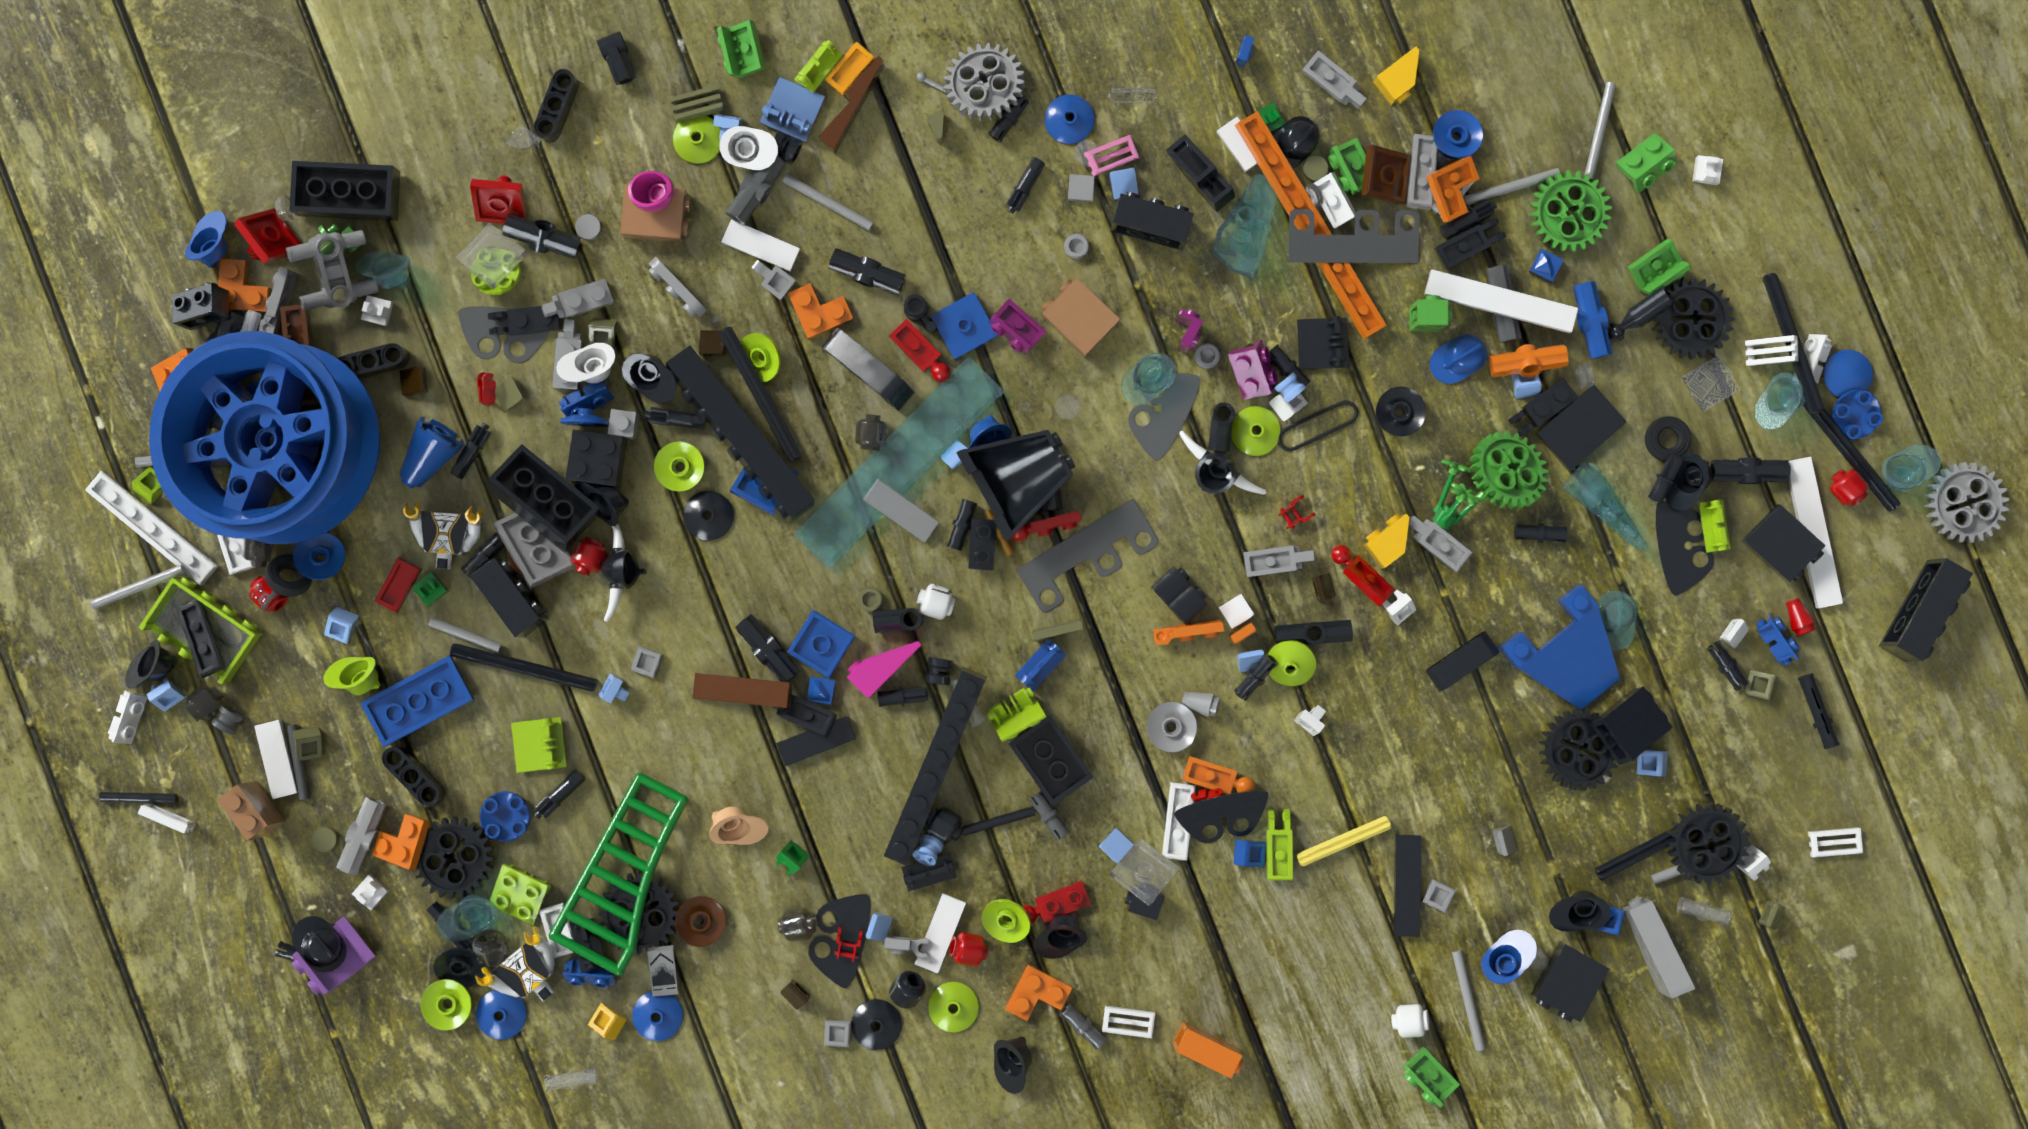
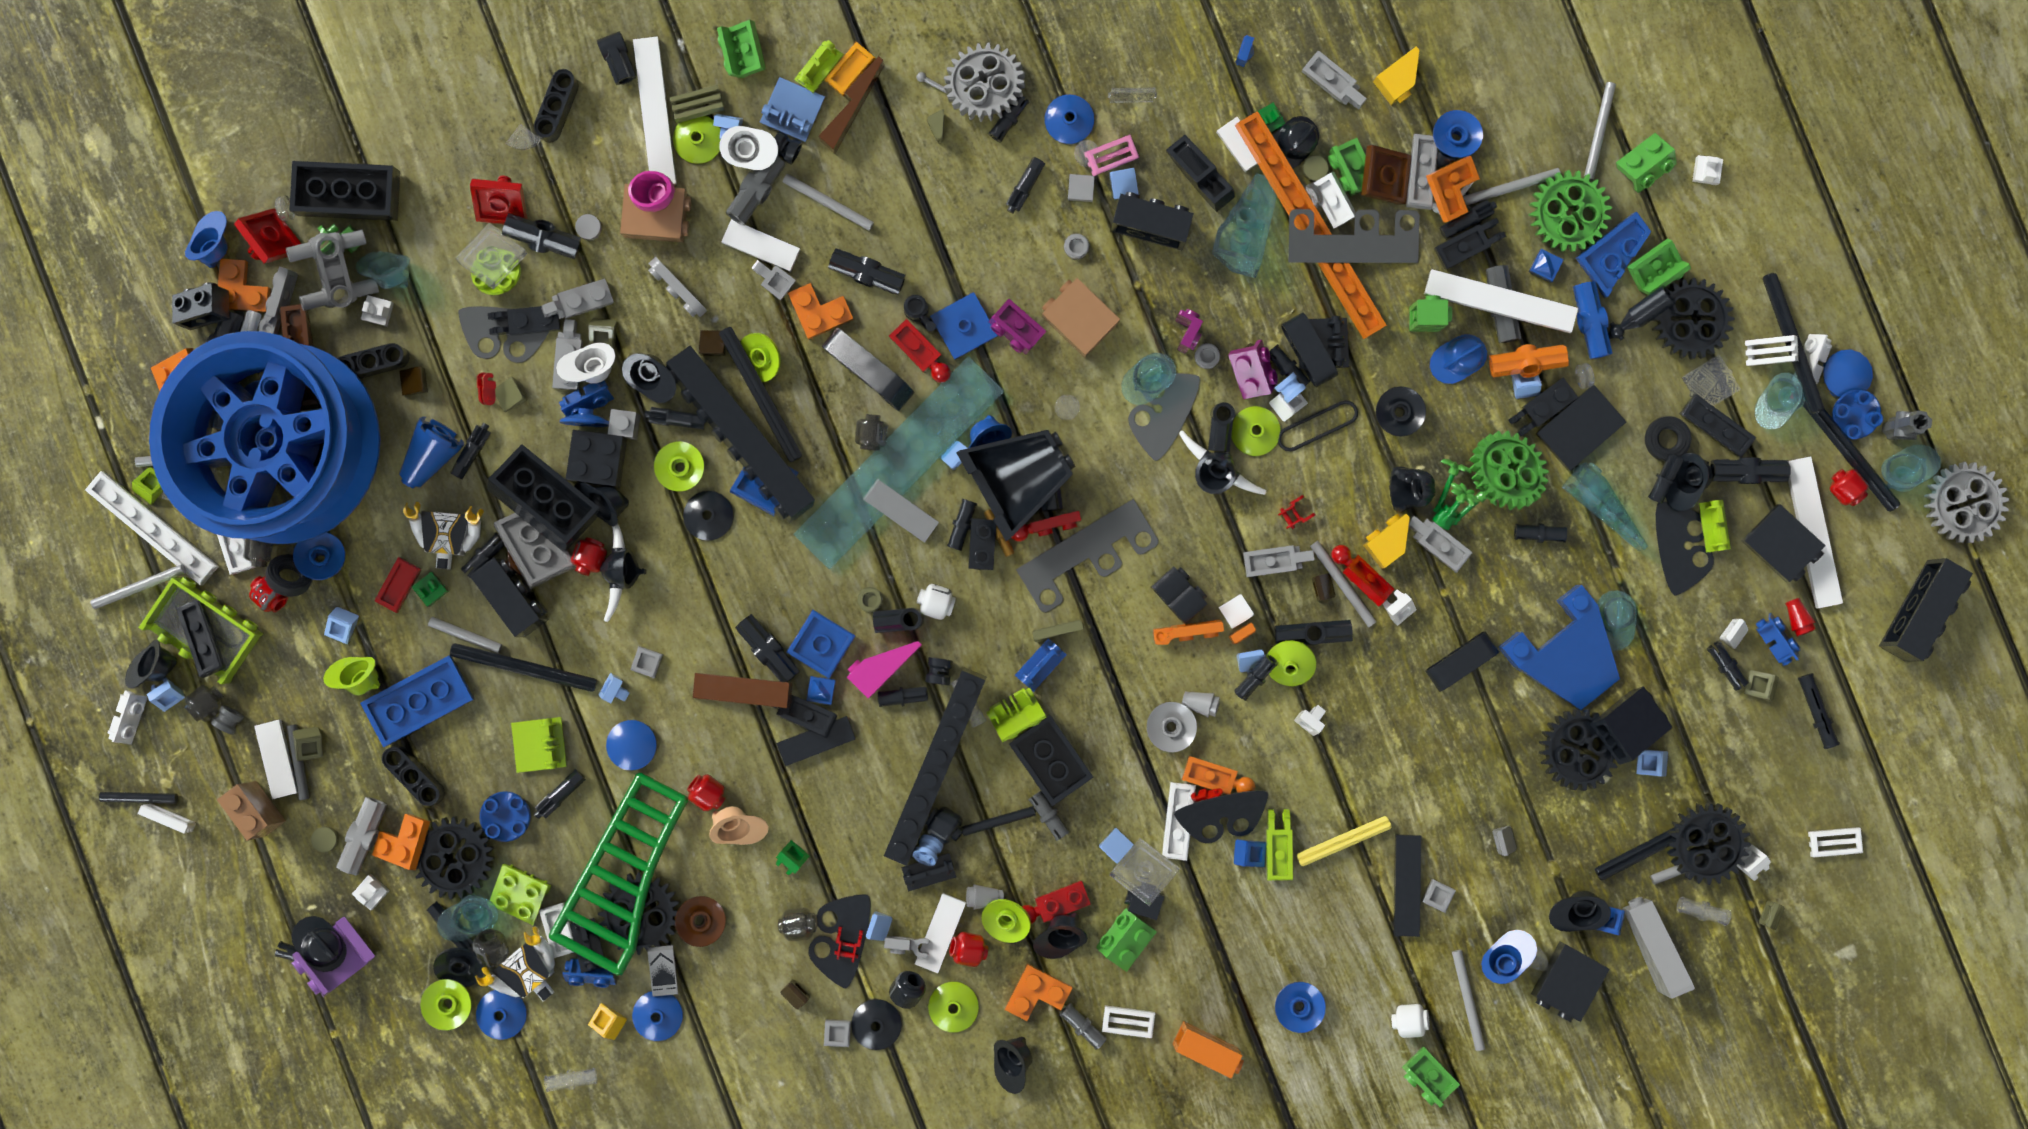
none -> blue dish [606,720,657,770]
none -> white tile [633,36,677,185]
none -> red head [687,774,725,812]
none -> light grey cone [966,884,1004,910]
none -> bright green bracket [1096,908,1157,972]
none -> blue dish [1275,982,1326,1033]
none -> black beam [1281,312,1338,388]
none -> light grey bar [1310,541,1377,627]
none -> black hair [1389,466,1436,513]
none -> blue wing [1575,212,1651,298]
none -> black tile [1679,394,1757,458]
none -> dark grey piece [1882,411,1932,440]

